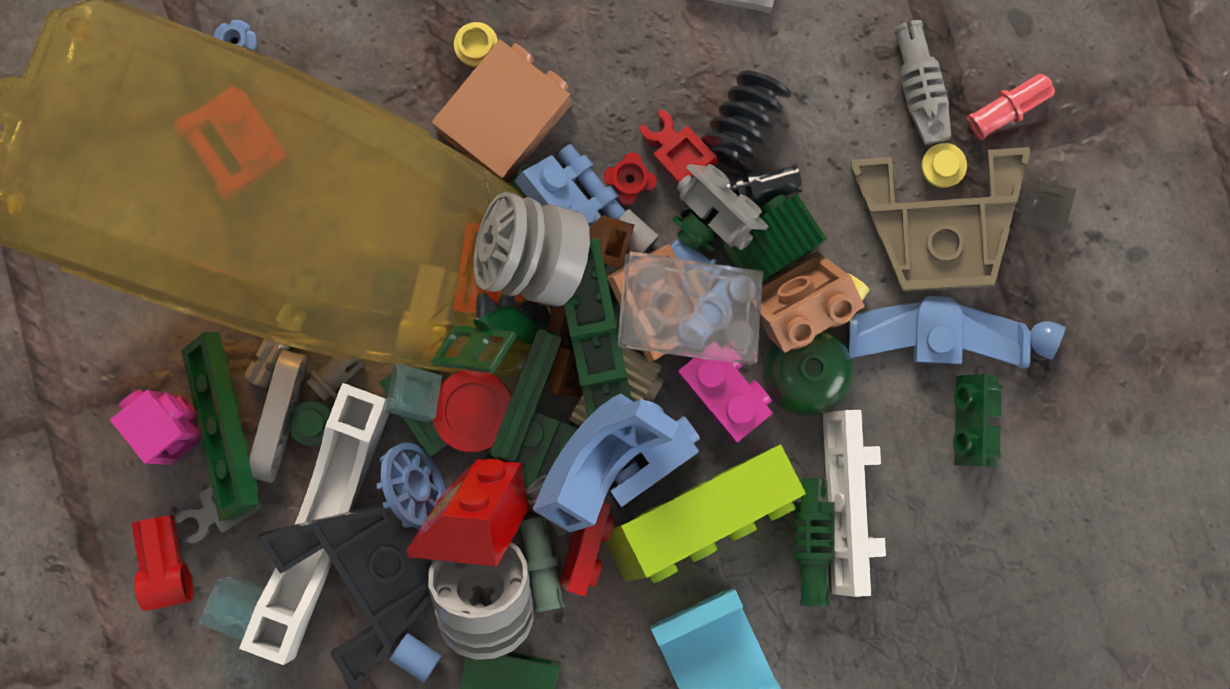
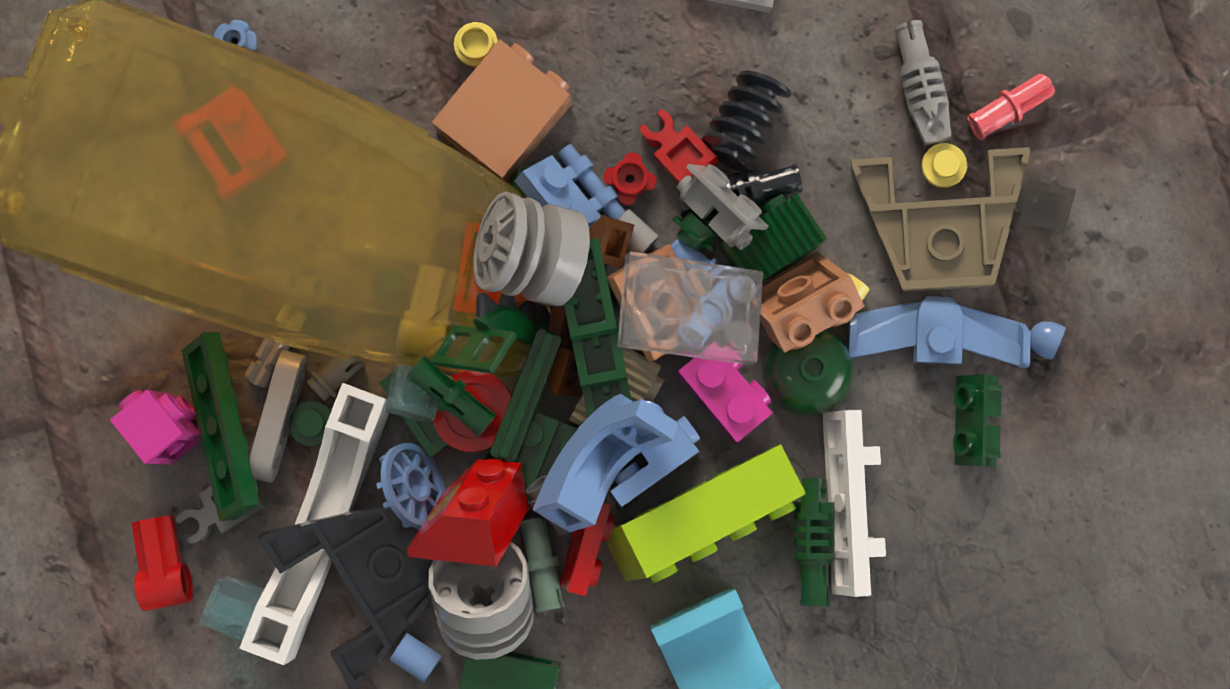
none -> dark green pin [406,355,497,437]

